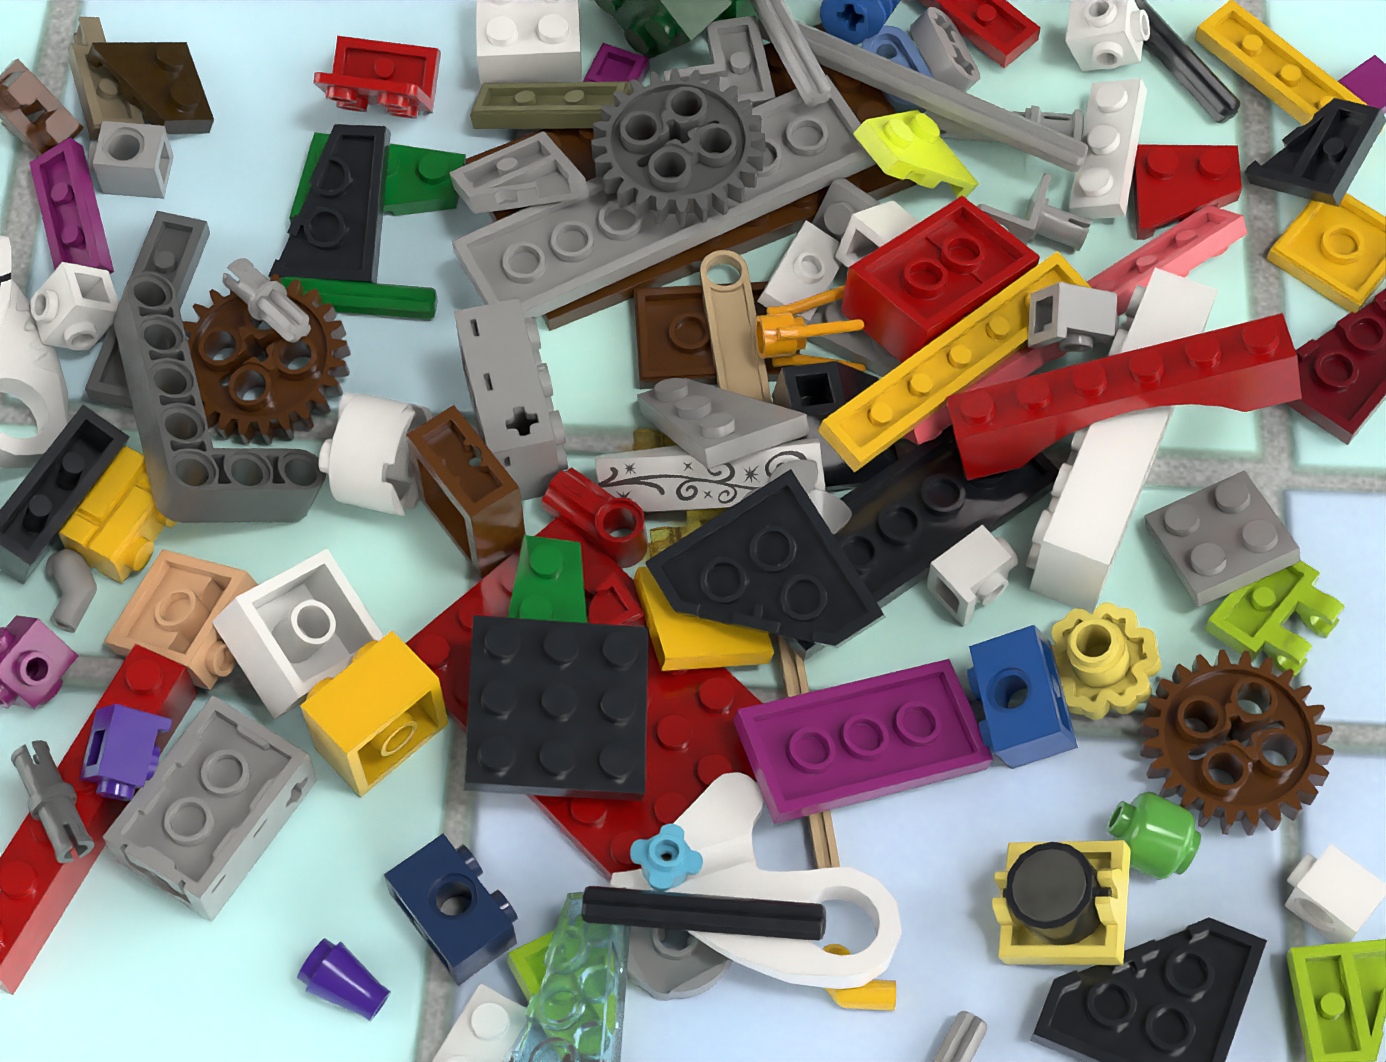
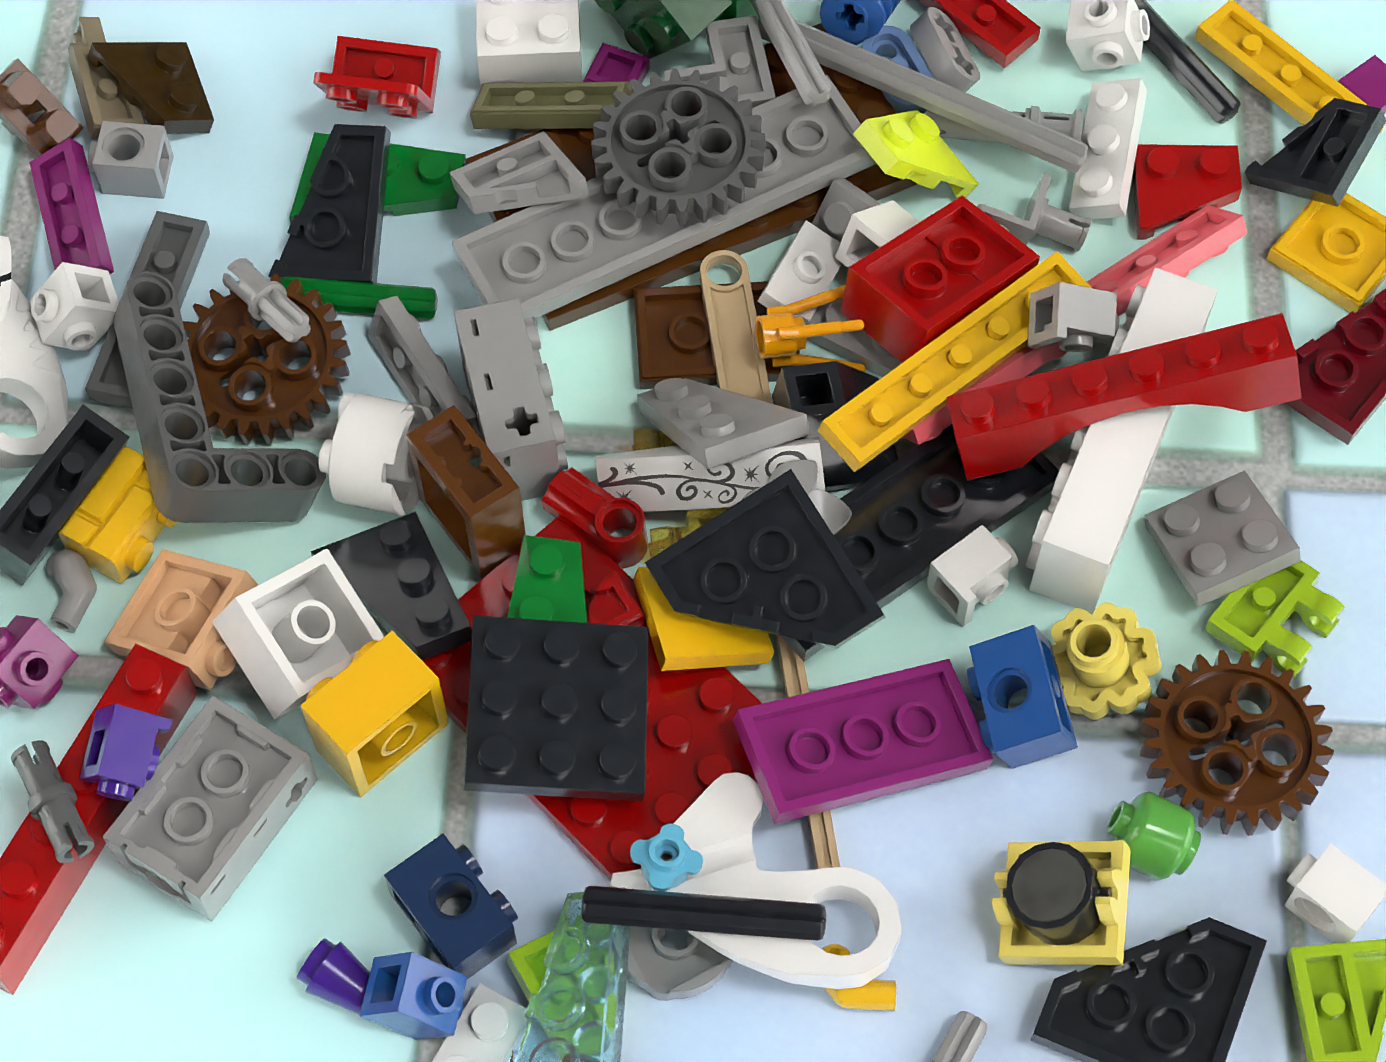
none -> black wing [310,511,471,660]
none -> brick [360,952,468,1040]
none -> light grey plate [367,296,476,427]

